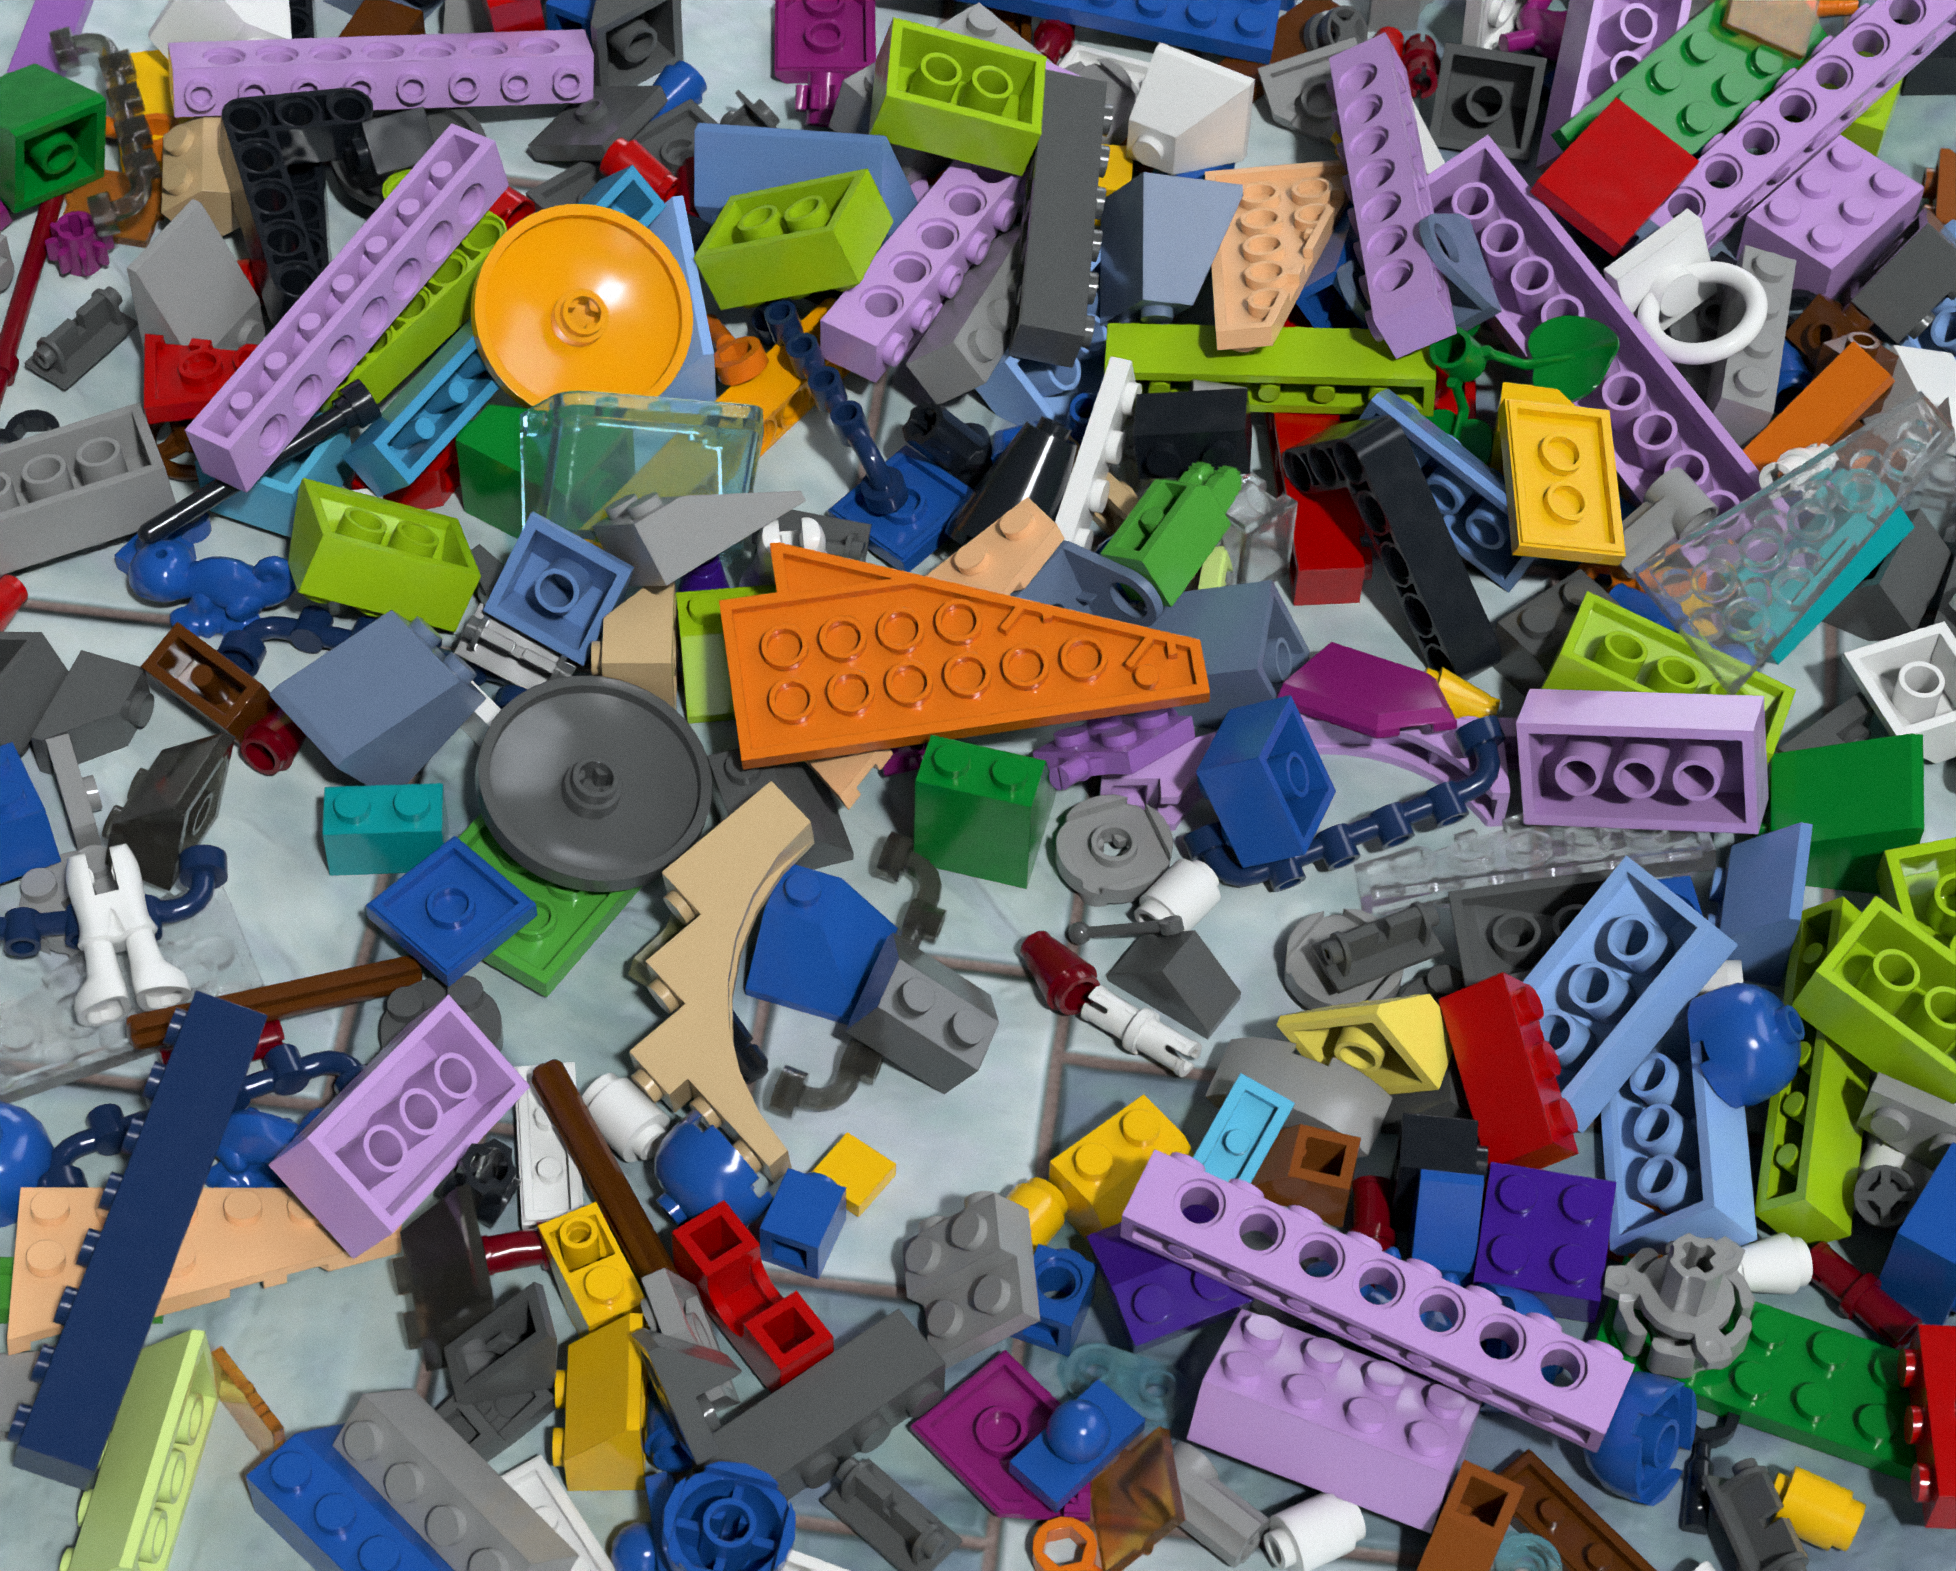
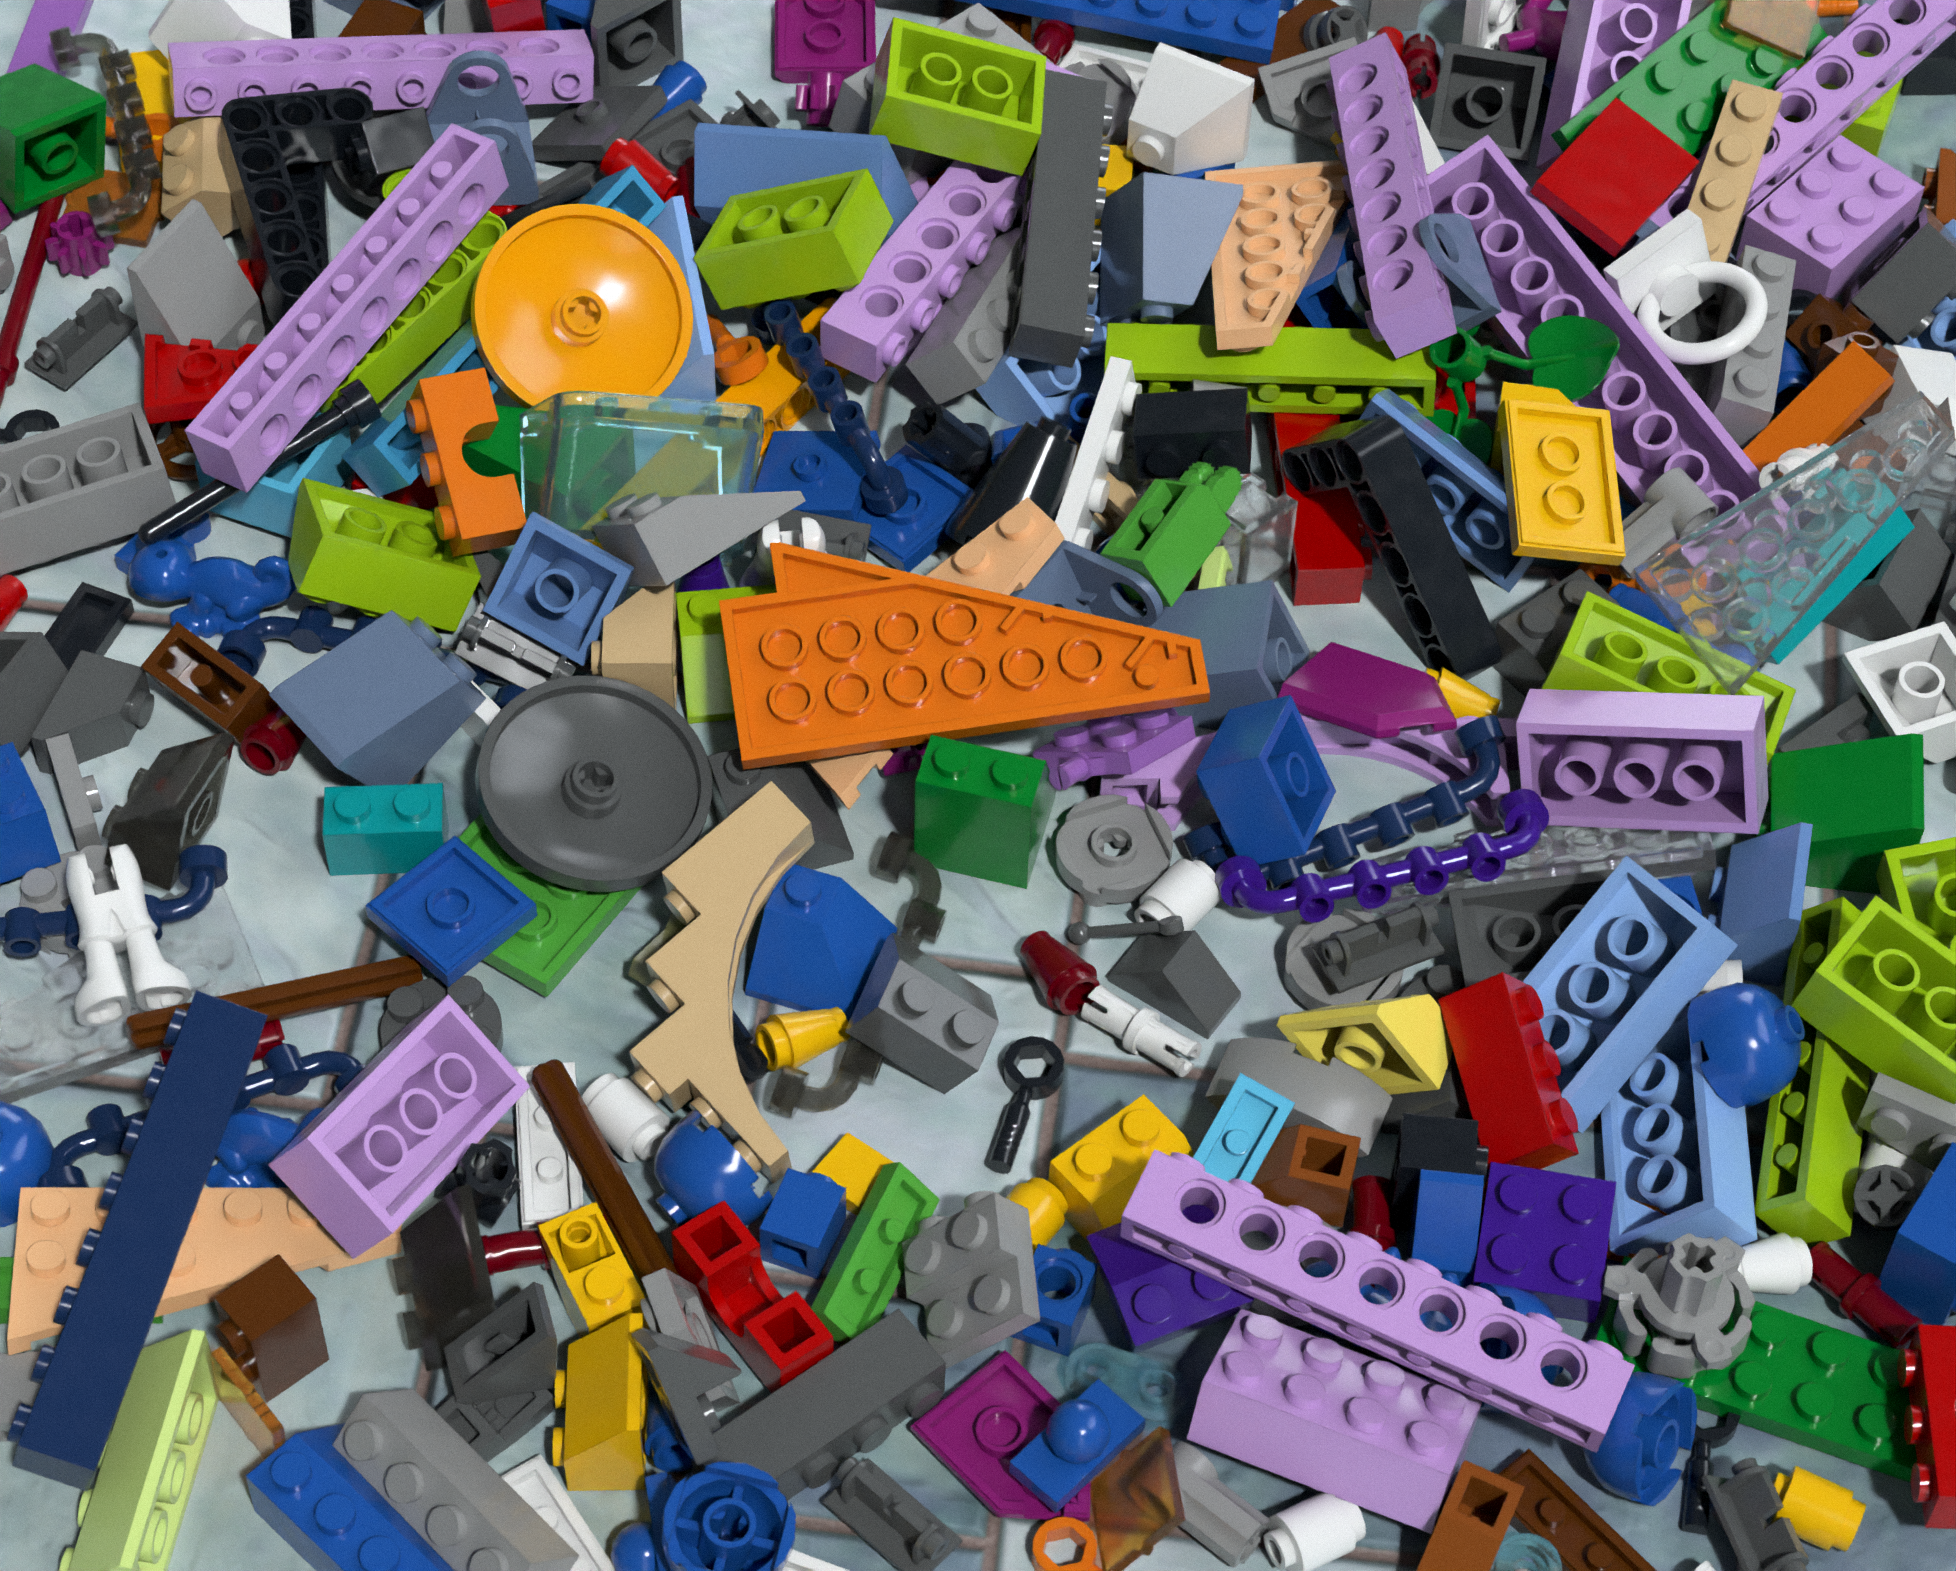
none -> black tile [44,582,134,671]
none -> reddish brown brick [214,1254,330,1403]
none -> orange arch [406,367,527,557]
none -> sand blue hose [426,50,539,206]
none -> black tyre [500,181,592,231]
none -> blue plate [753,431,881,521]
none -> yellow cone [755,1007,850,1073]
none -> bright green plate [811,1162,940,1347]
none -> black piece [988,1036,1064,1174]
none -> dark purple bar [1215,789,1549,923]
none -> tan plate [1688,79,1783,263]

